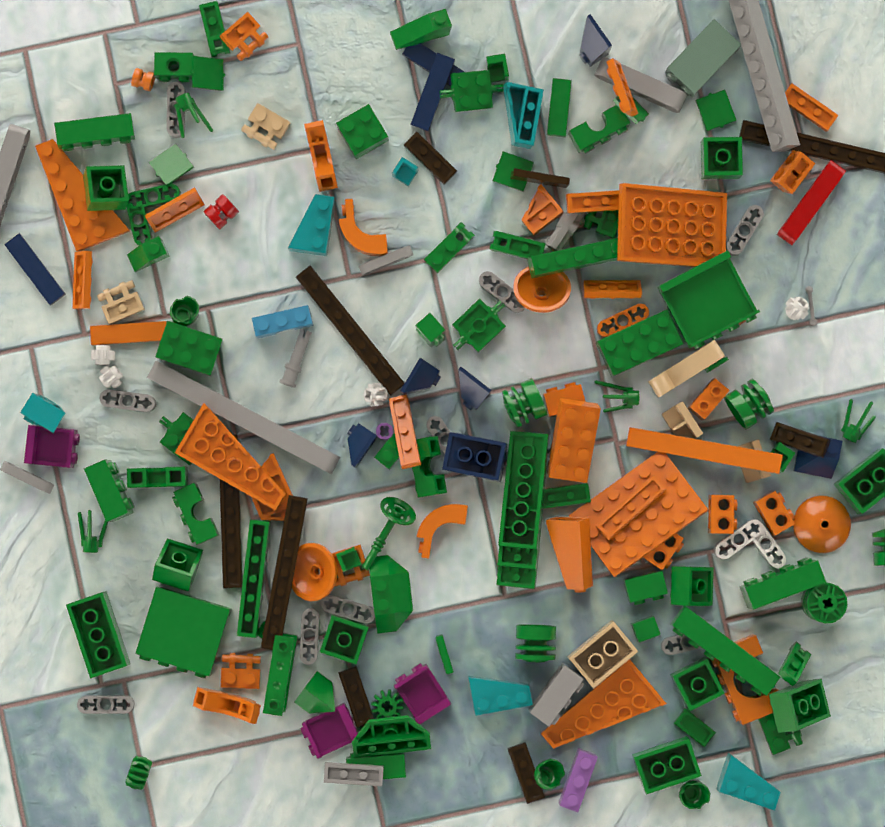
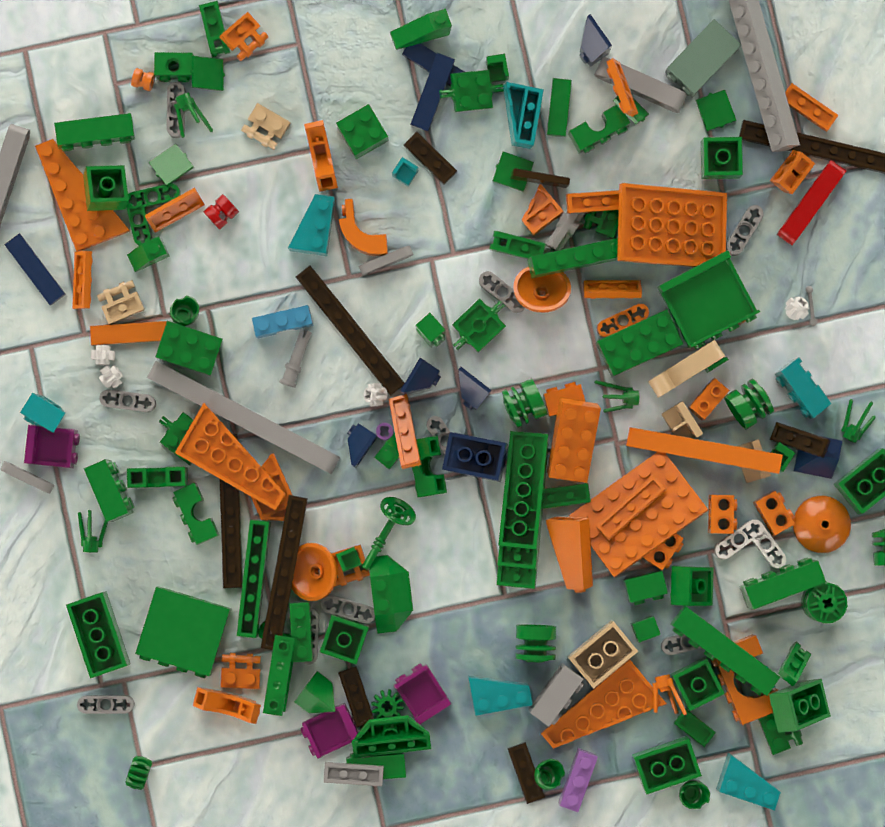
green slope [152,538,203,592] -> none
orange arch [417,504,468,558] -> none
green plate [424,222,475,274] -> none
green tile [435,634,454,674] -> none
none -> green brick [289,602,314,662]
none -> orange plant [652,674,687,715]
none -> teal wedge [775,357,831,419]

